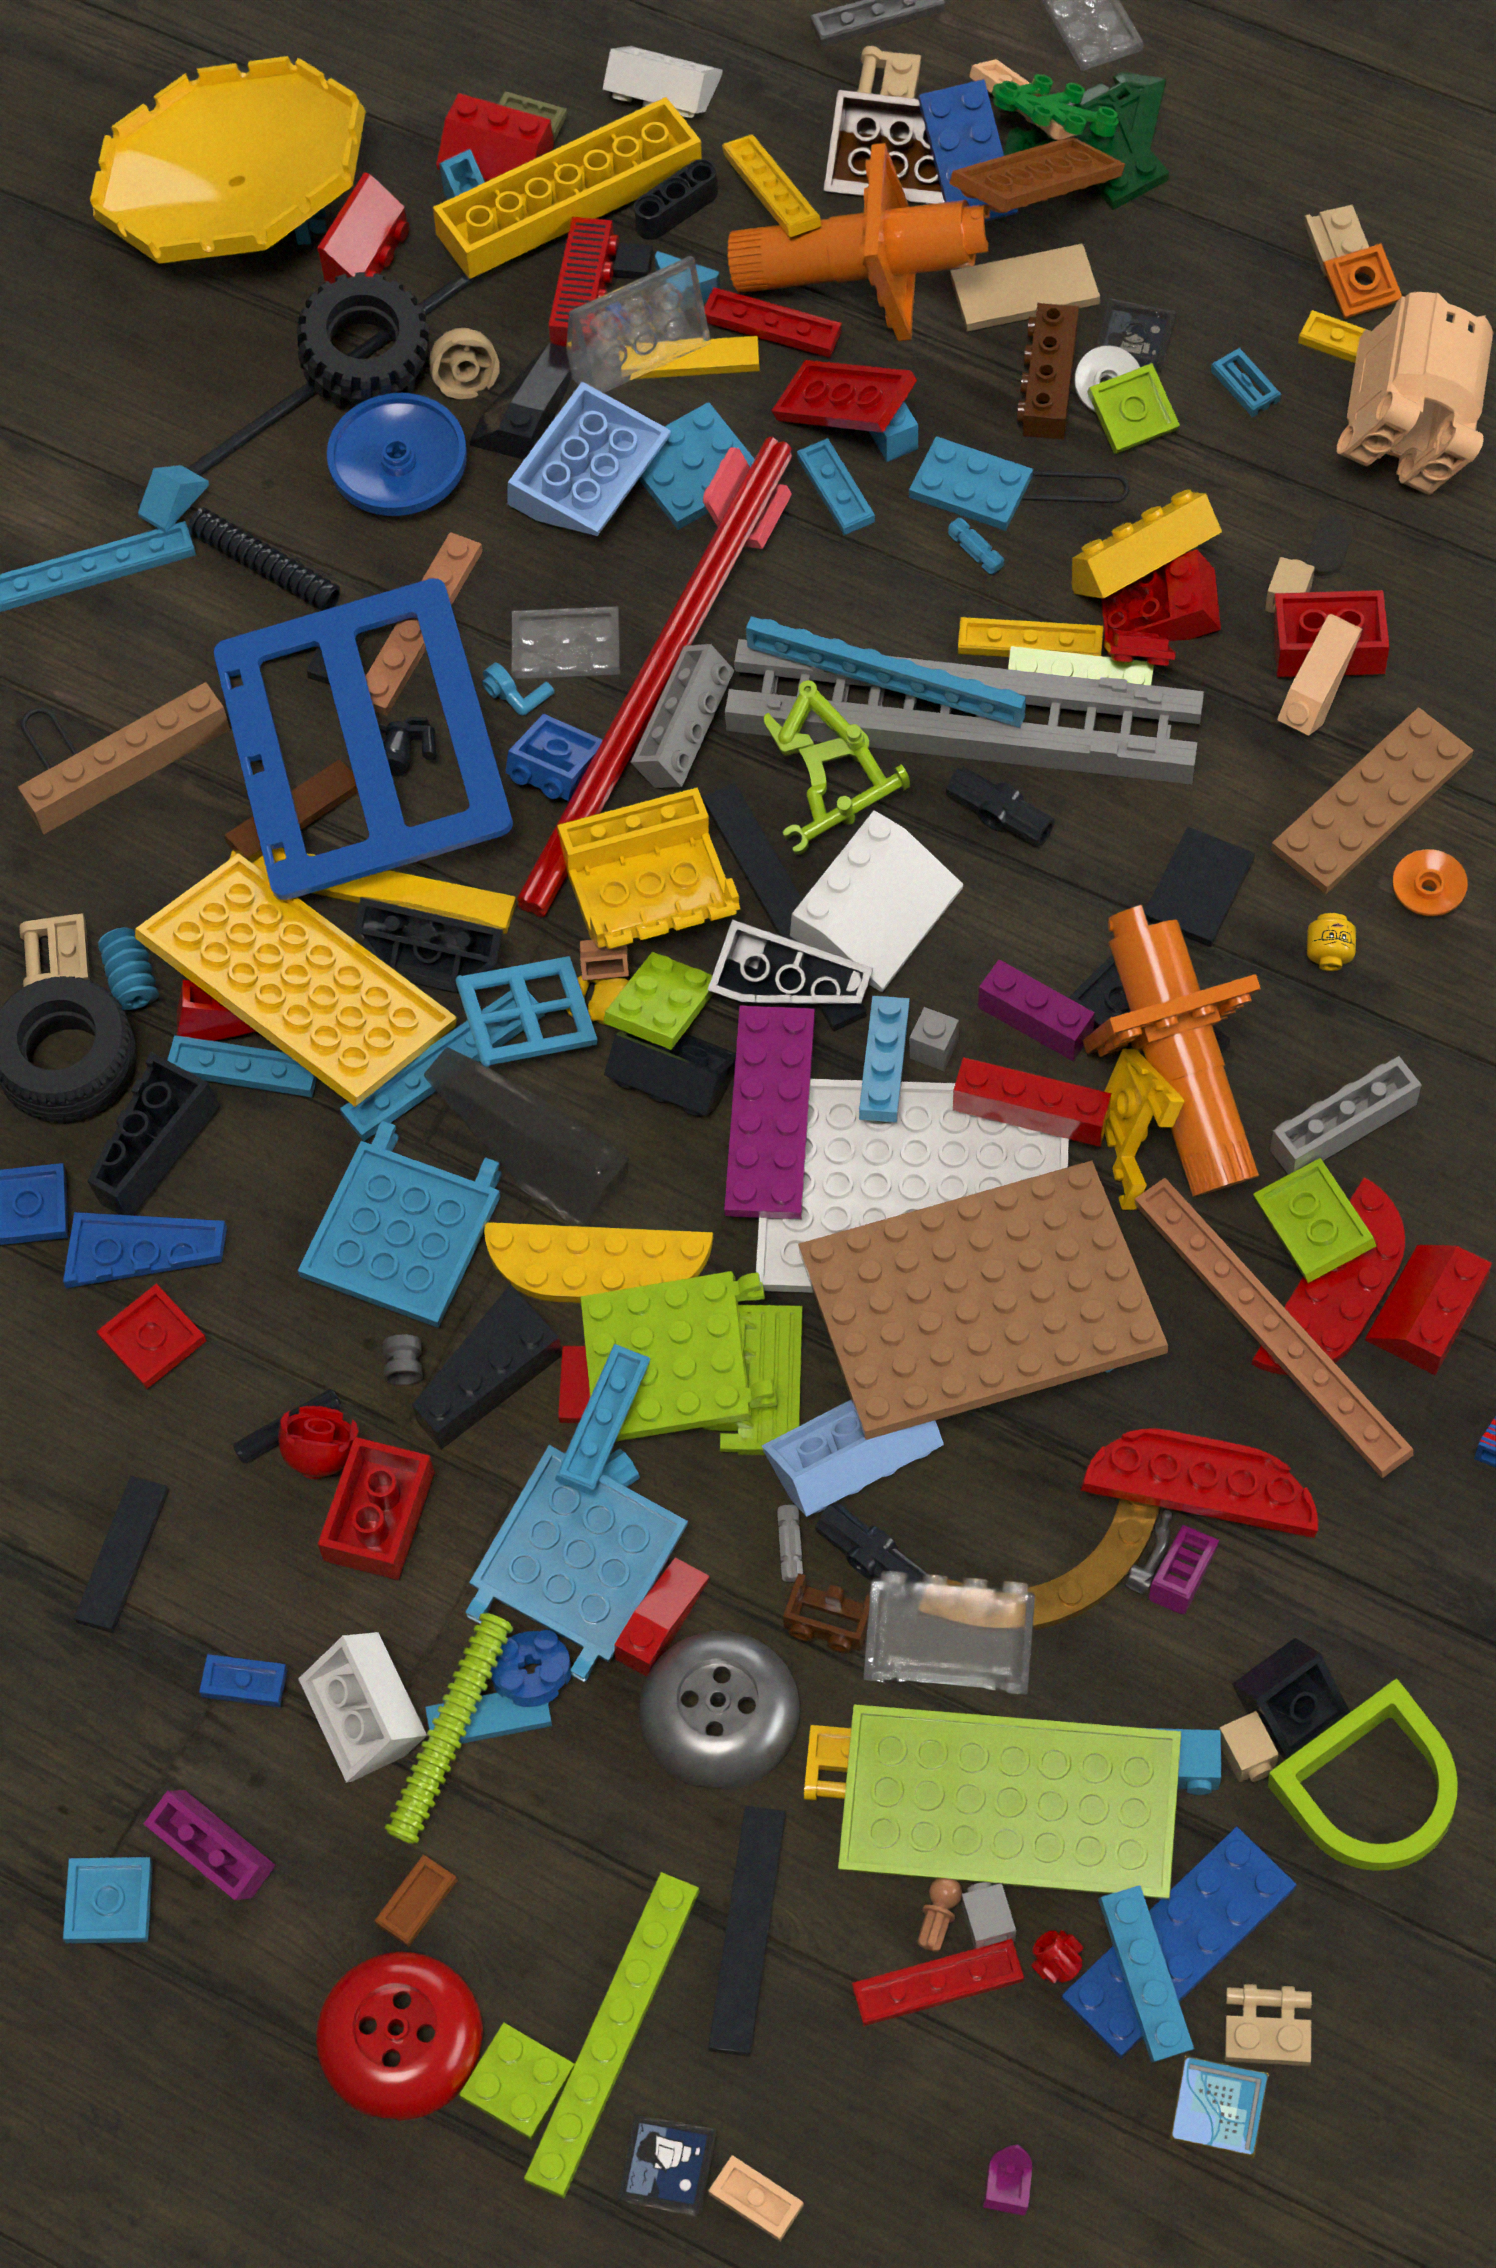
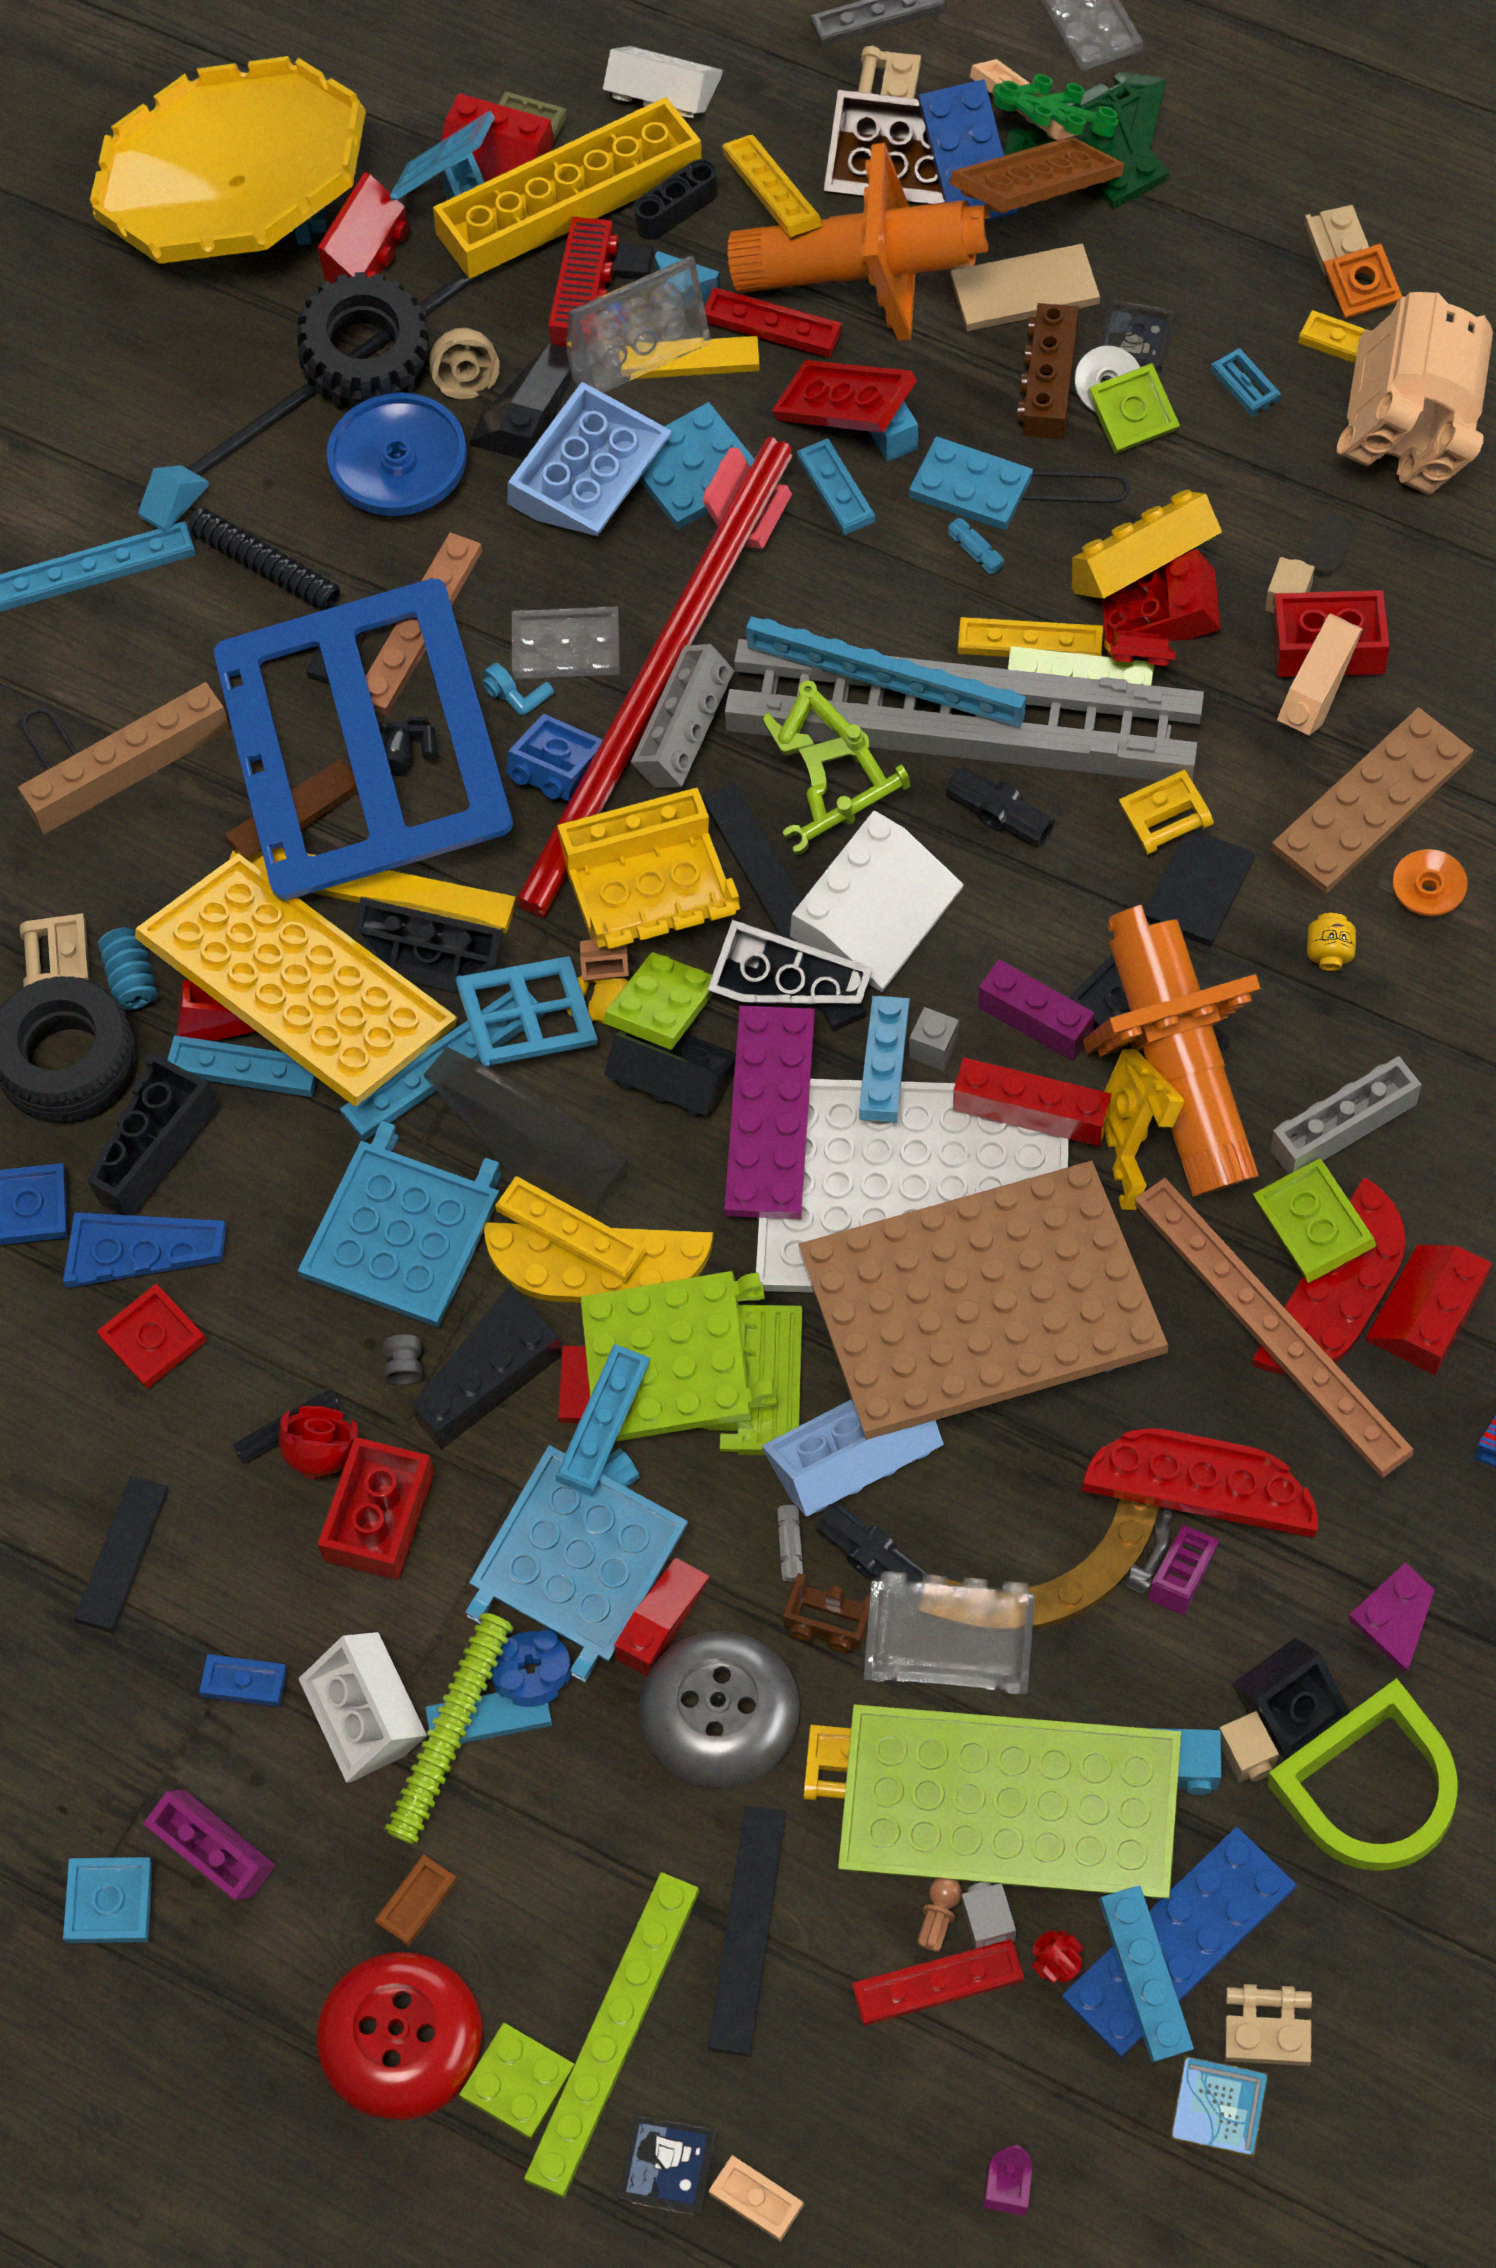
none -> dark azure window [390,111,495,201]
none -> yellow tile [495,1176,646,1282]
none -> yellow plate [1119,769,1214,855]
none -> magenta wing [1348,1562,1435,1674]

